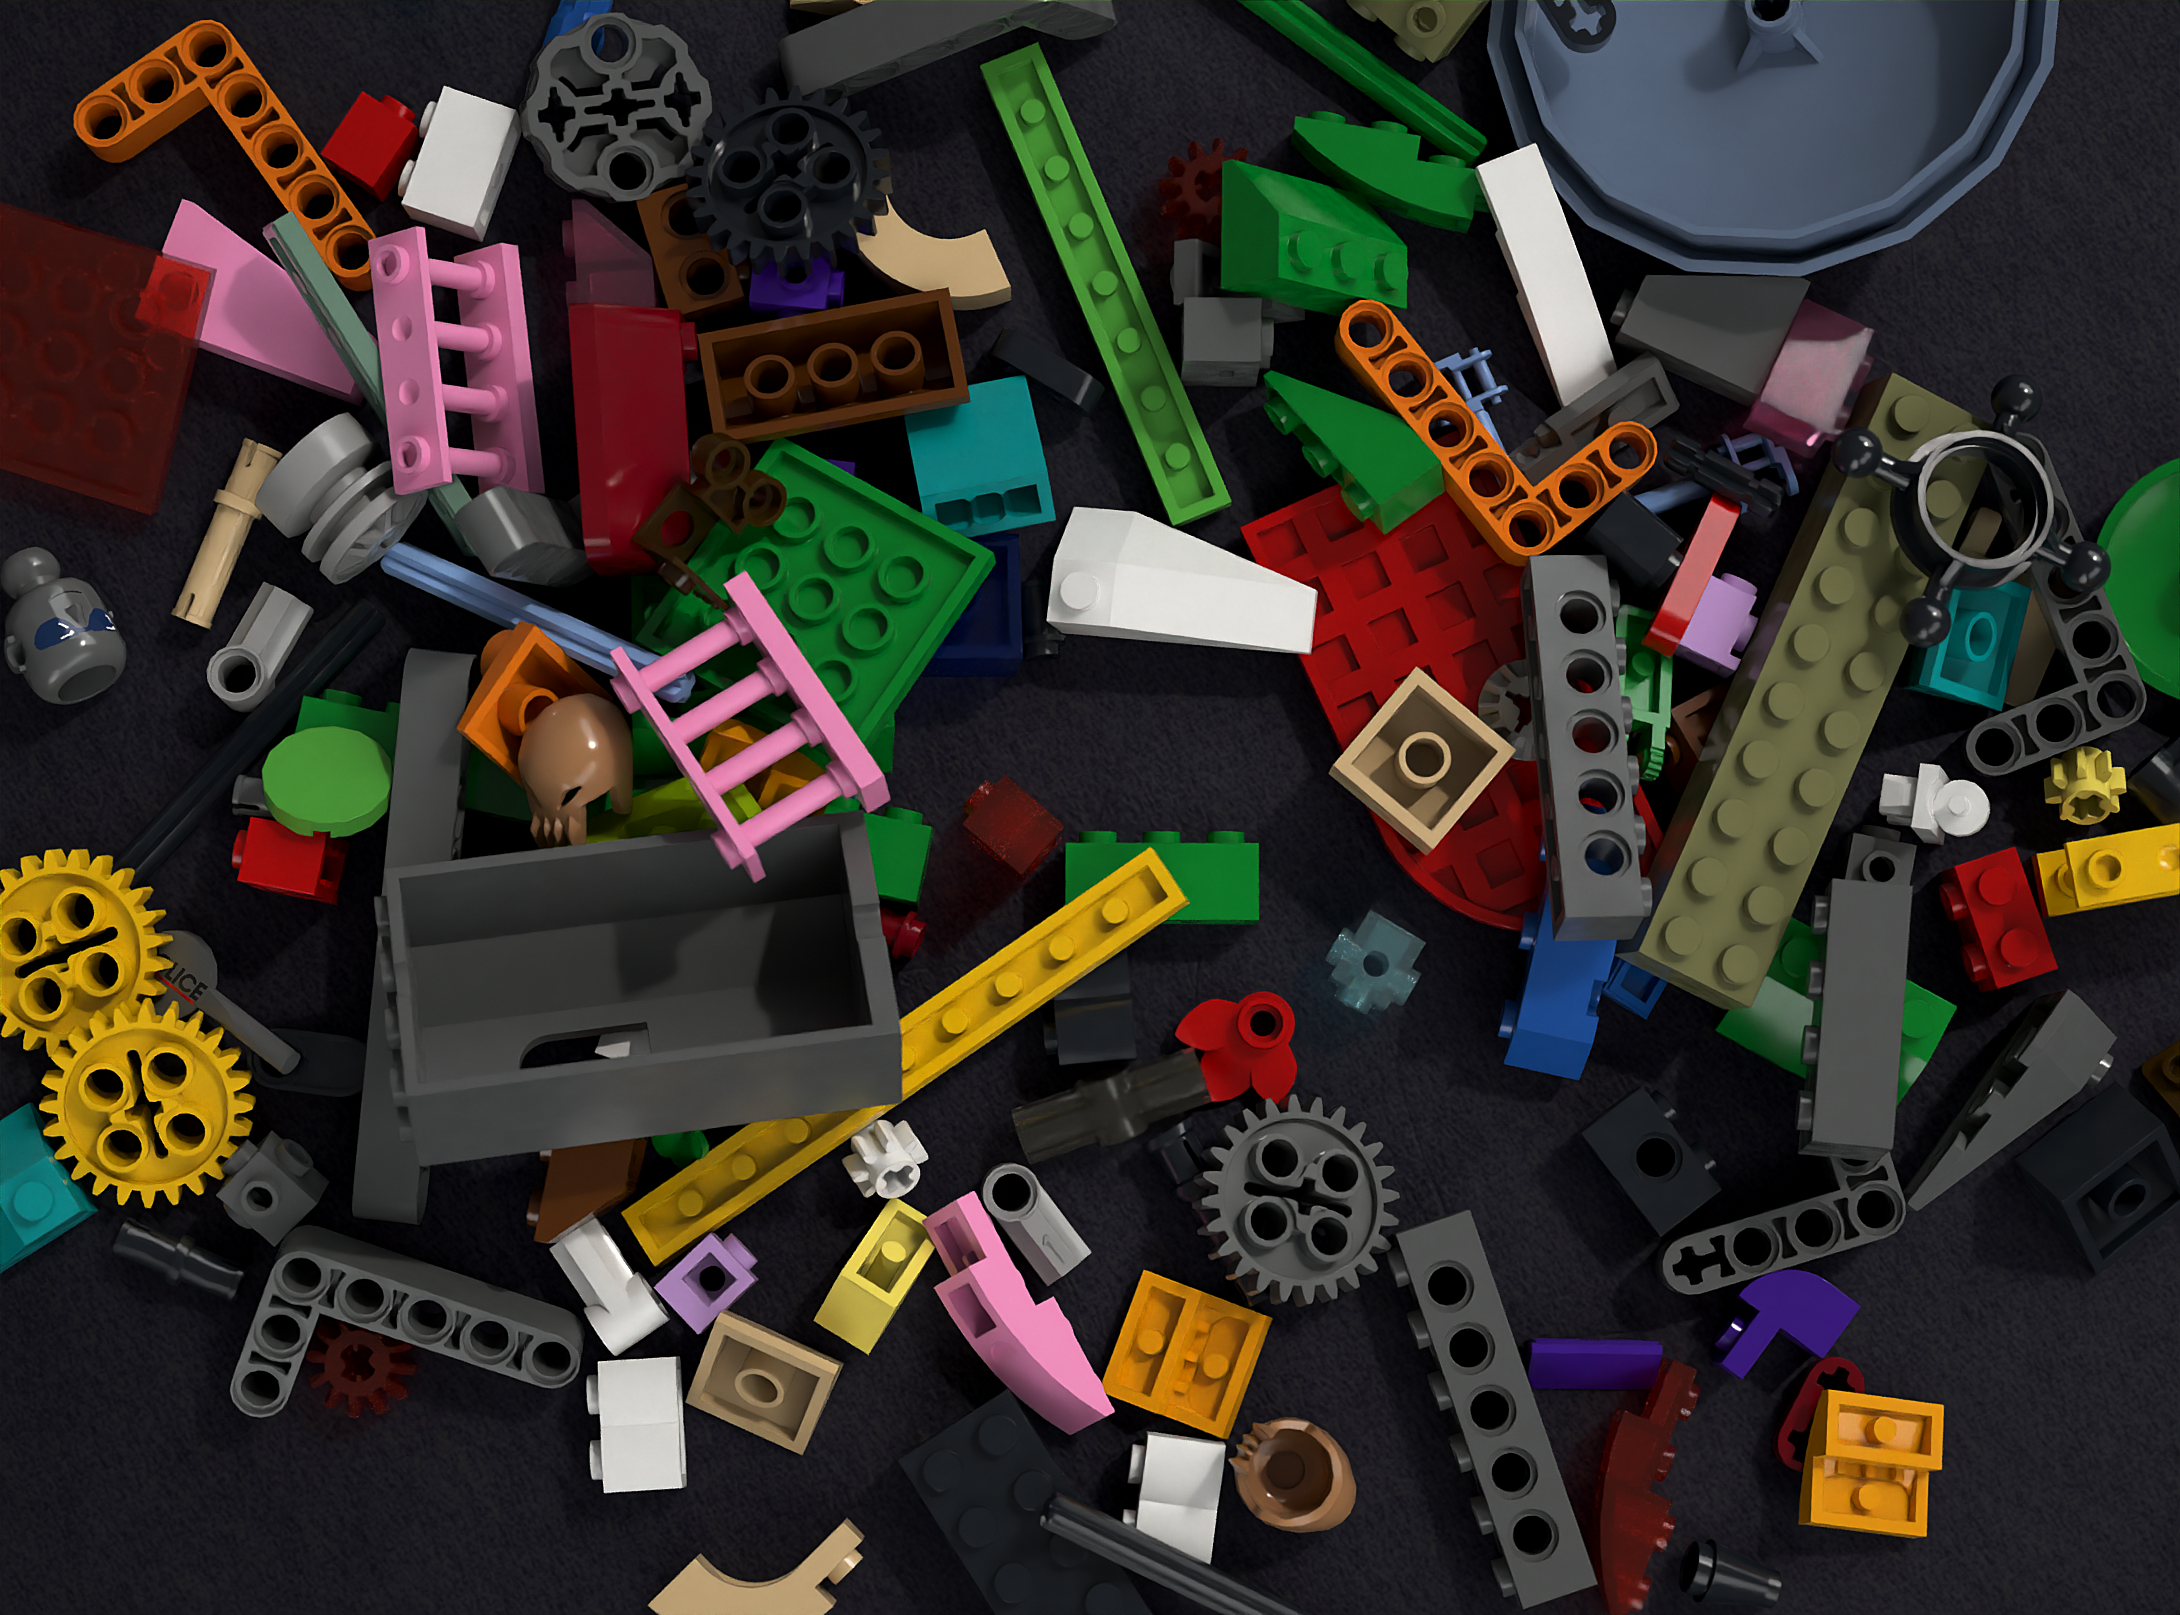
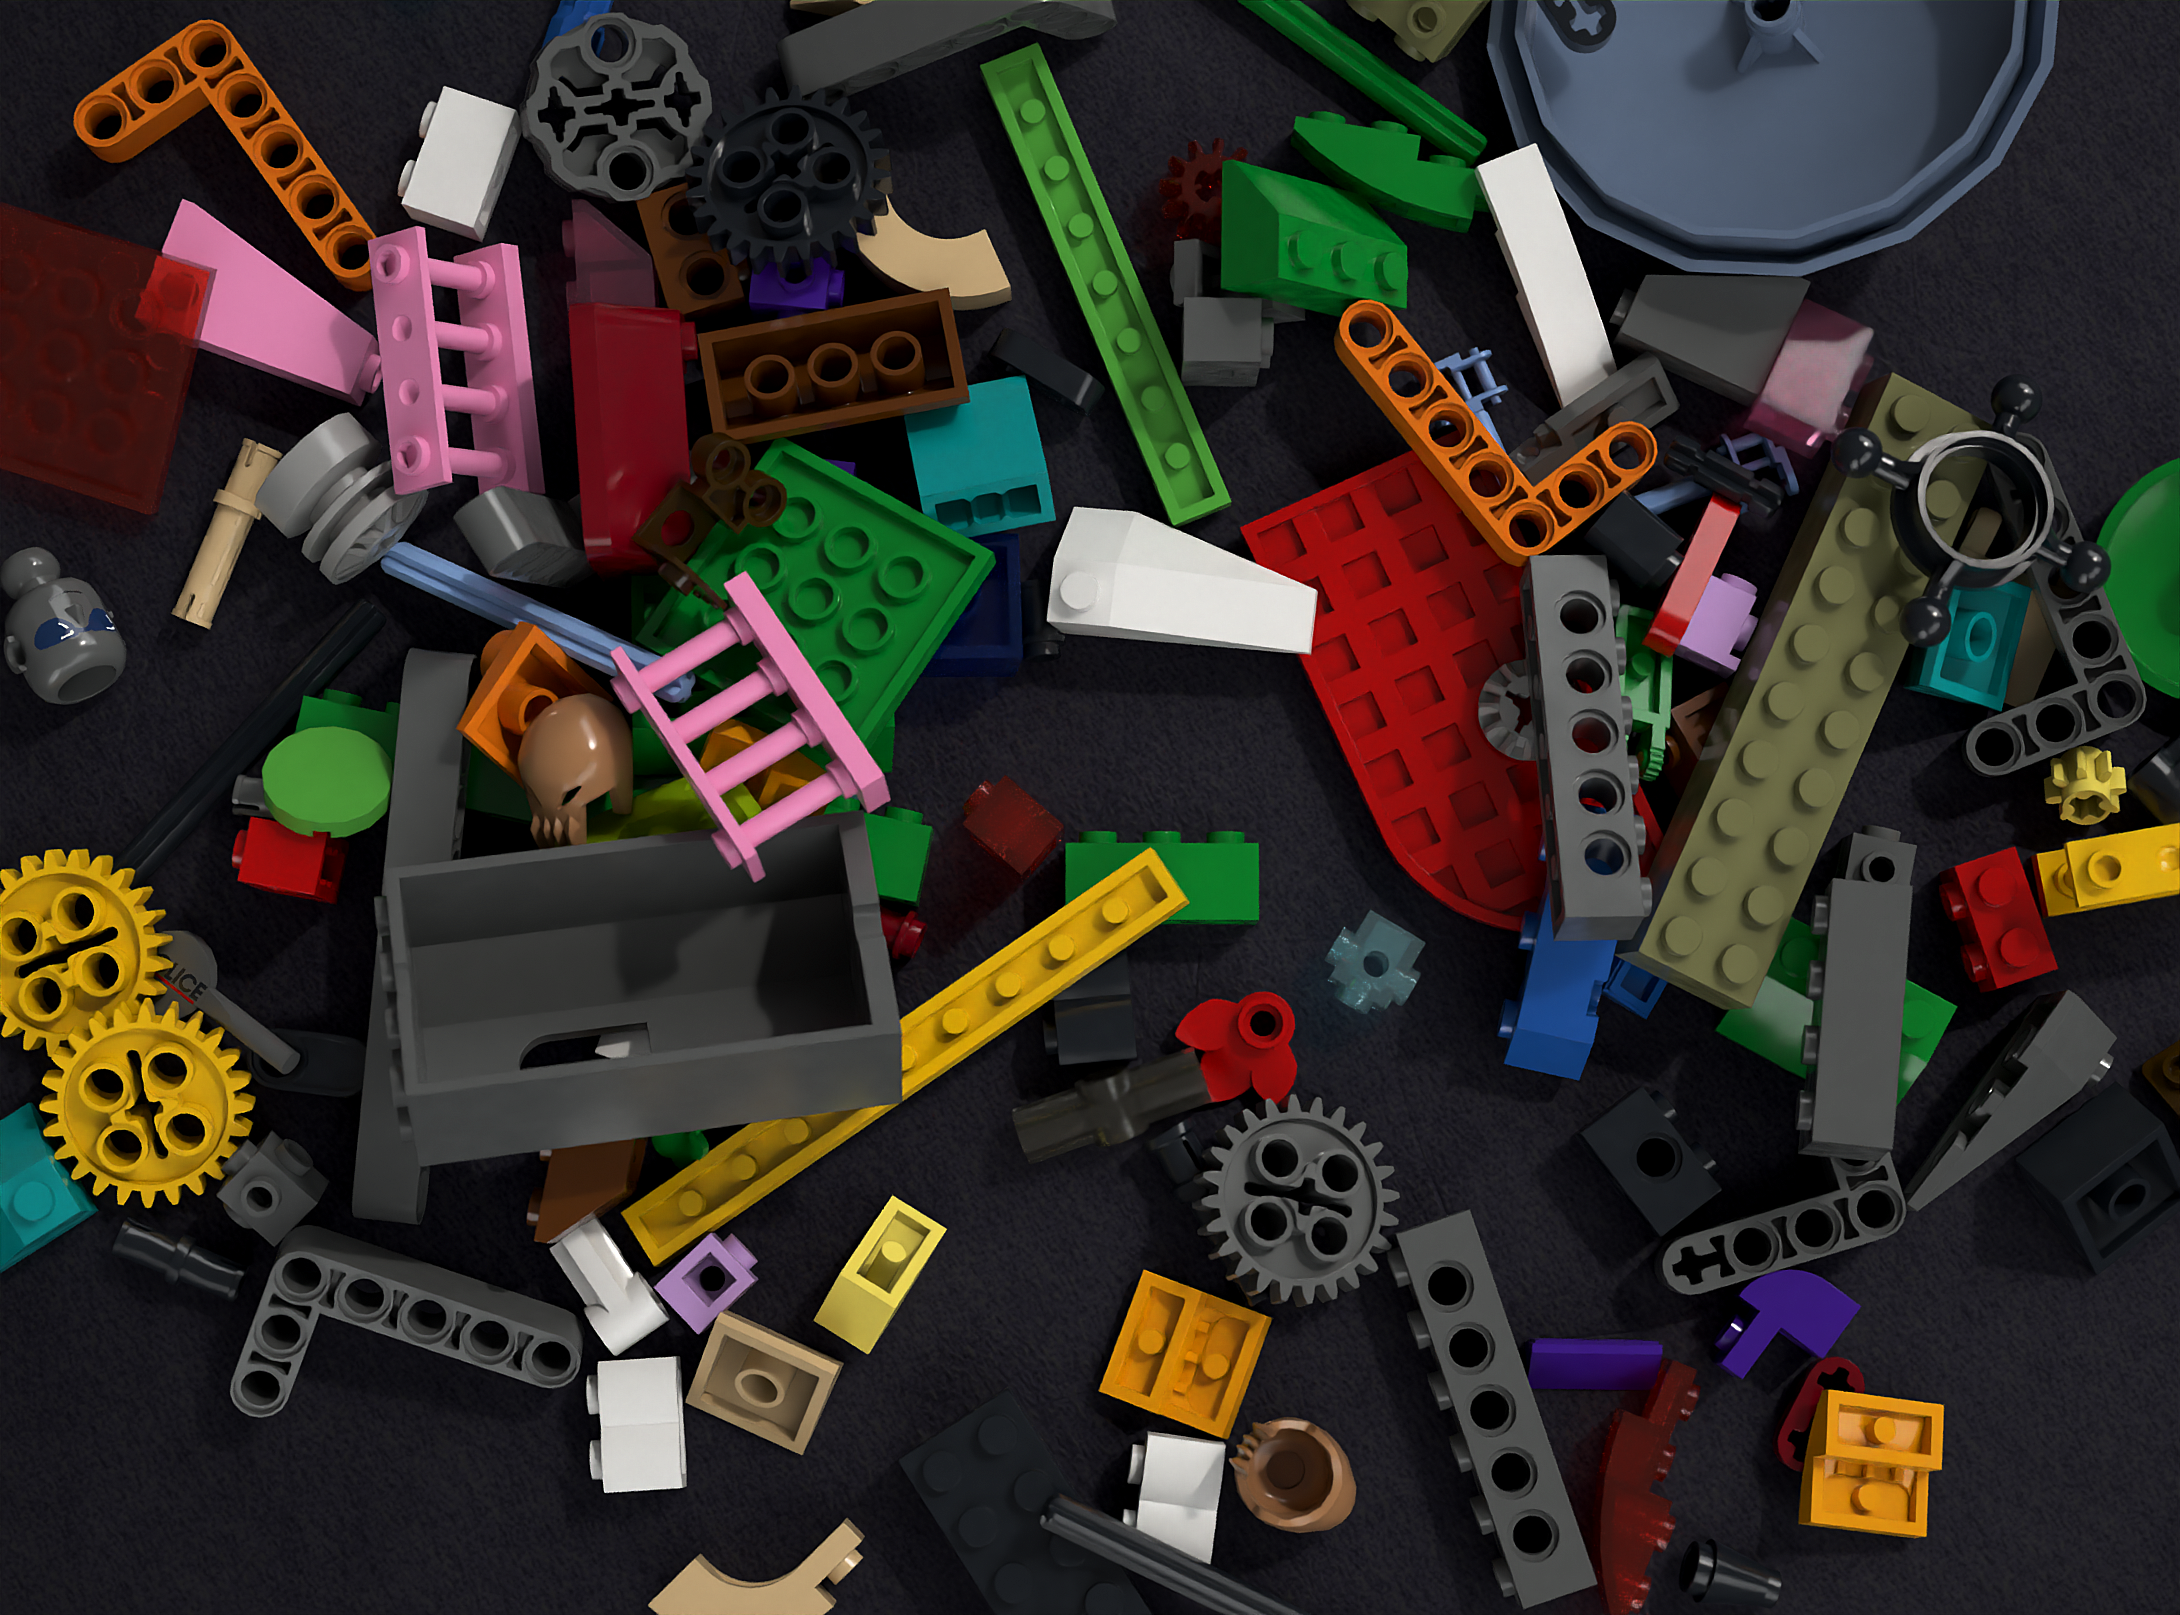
light grey piece [207,582,314,713] -> none
sand green tile [262,211,477,557] -> none
clear red gear [306,1319,419,1418] -> none
red brick [320,91,424,202] -> none
white gear [842,1120,928,1199] -> none
bright pink slope [922,1191,1115,1435] -> none
light grey piece [980,1162,1091,1286] -> none
green slope [1263,370,1445,535] -> none
tan brick [1328,666,1516,856] -> none
white hips [1879,763,1990,845] -> none

